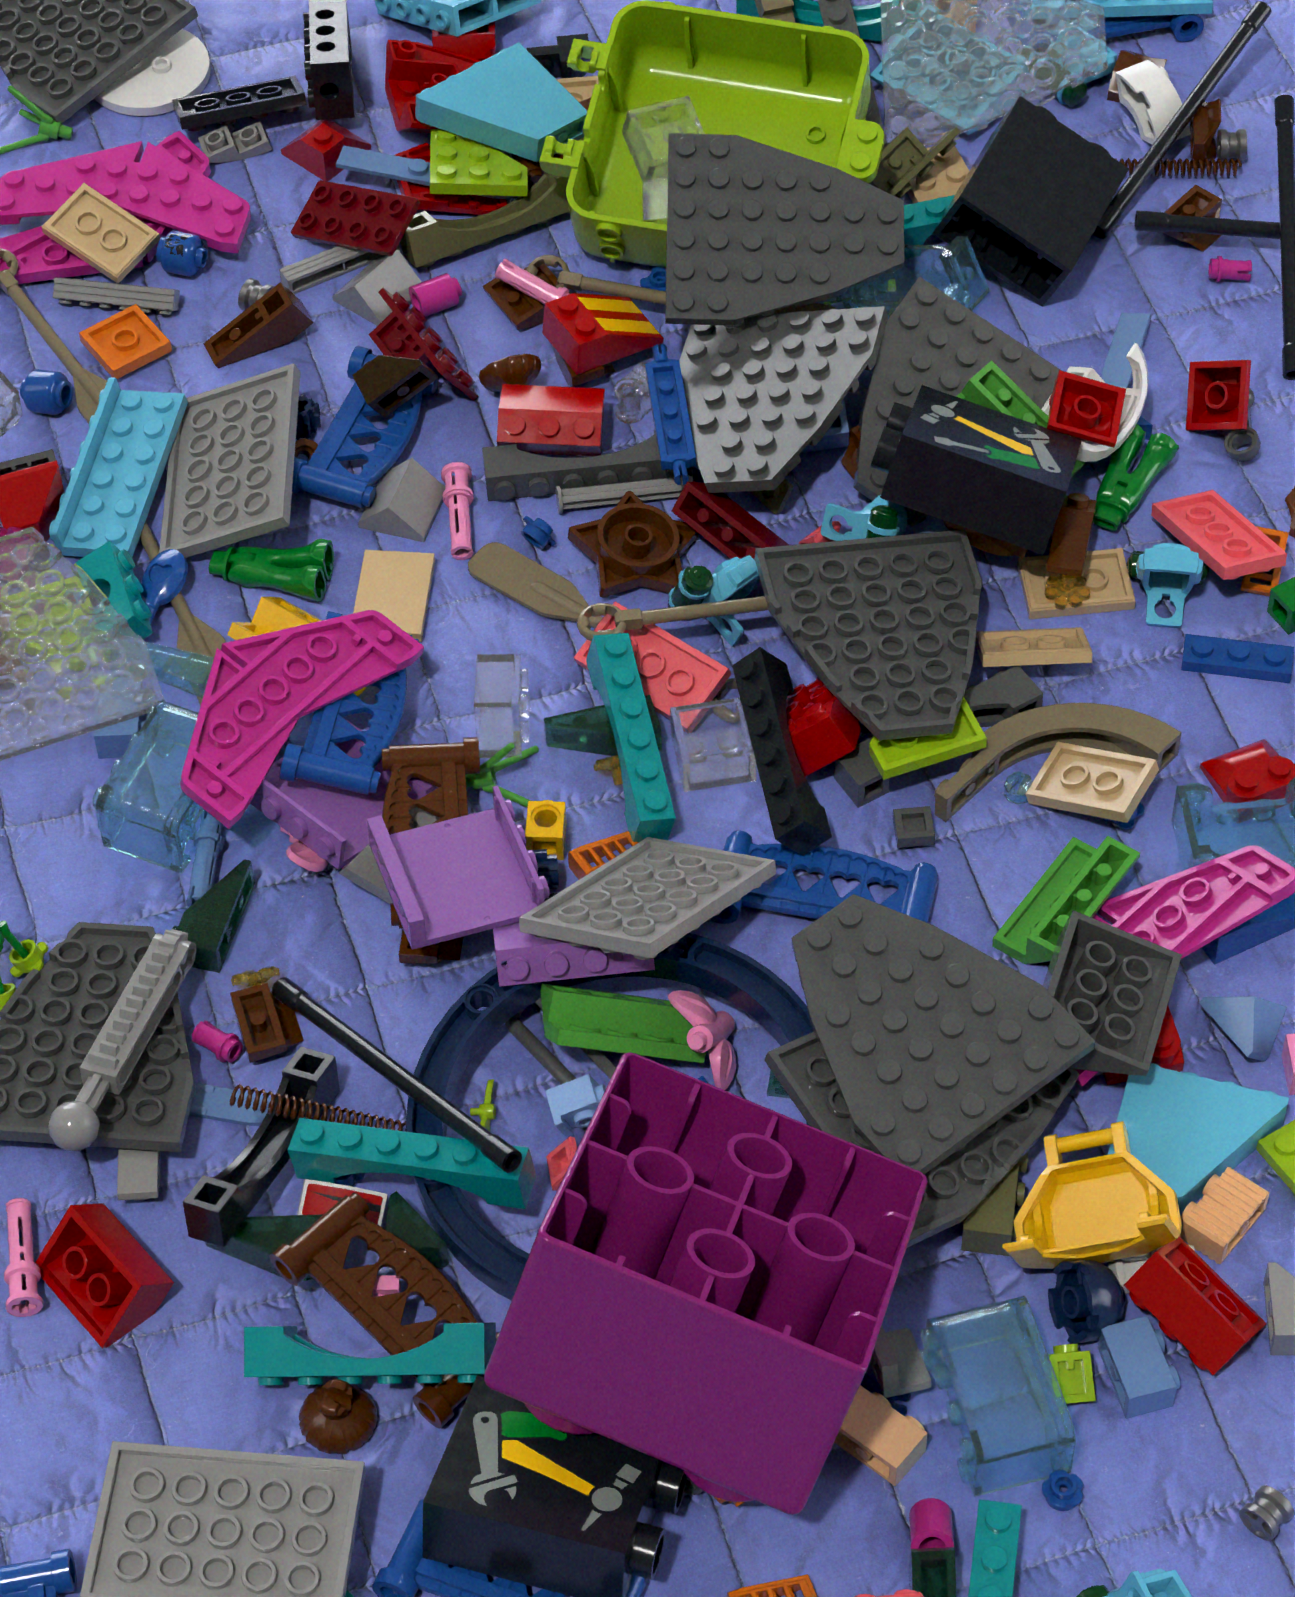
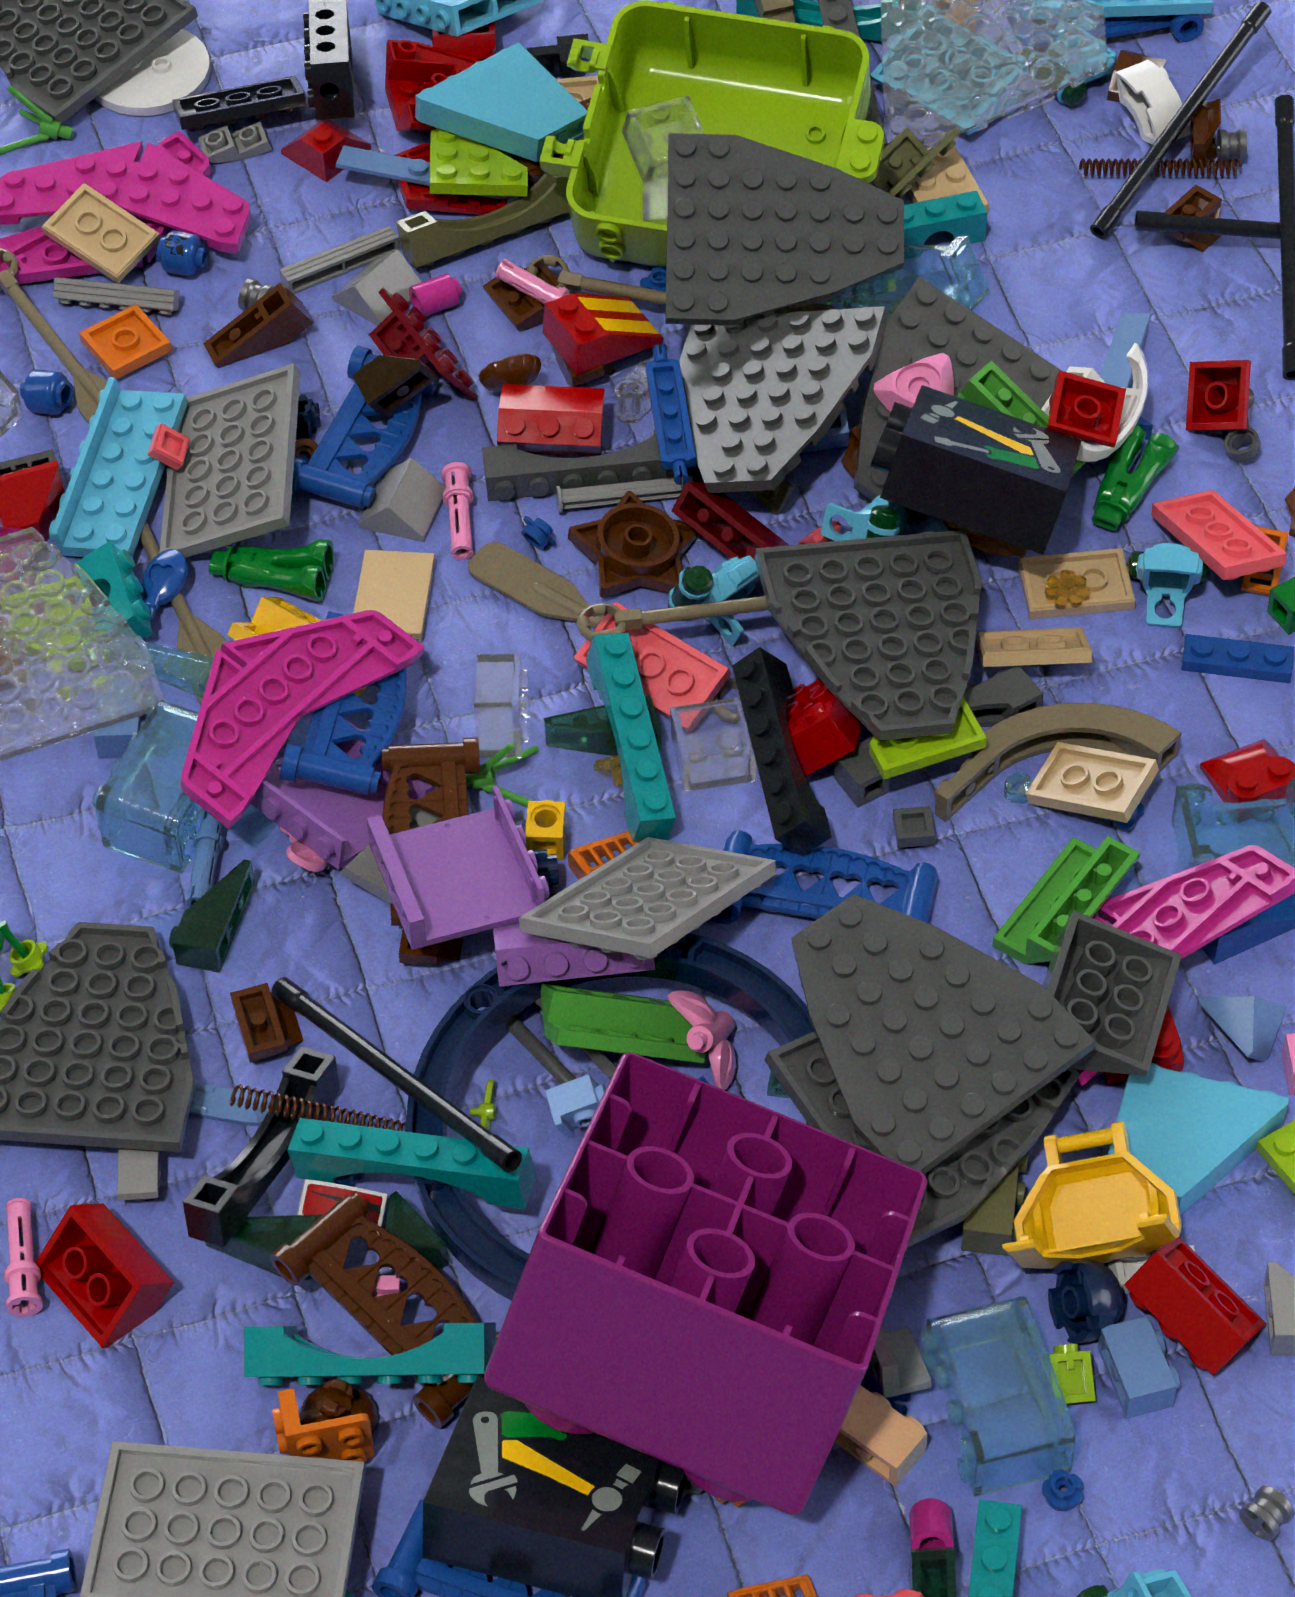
light grey gear [48,929,196,1151] -> none
dark pink pin [192,1020,243,1063] -> none
clear yellow plant [231,966,280,987] -> none
dark red bracket [291,180,420,256] -> none
coral slope [546,1136,578,1191] -> none
black brick [933,96,1129,307] -> none
reddish brown slope [1046,493,1097,577] -> none
light nougat brick [1180,1167,1270,1264] -> none
dark pink pin [1208,256,1252,282] -> none
none -> coral tile [147,423,190,471]
none -> orange bracket [272,1388,375,1462]
none -> bright pink hat [873,353,954,412]

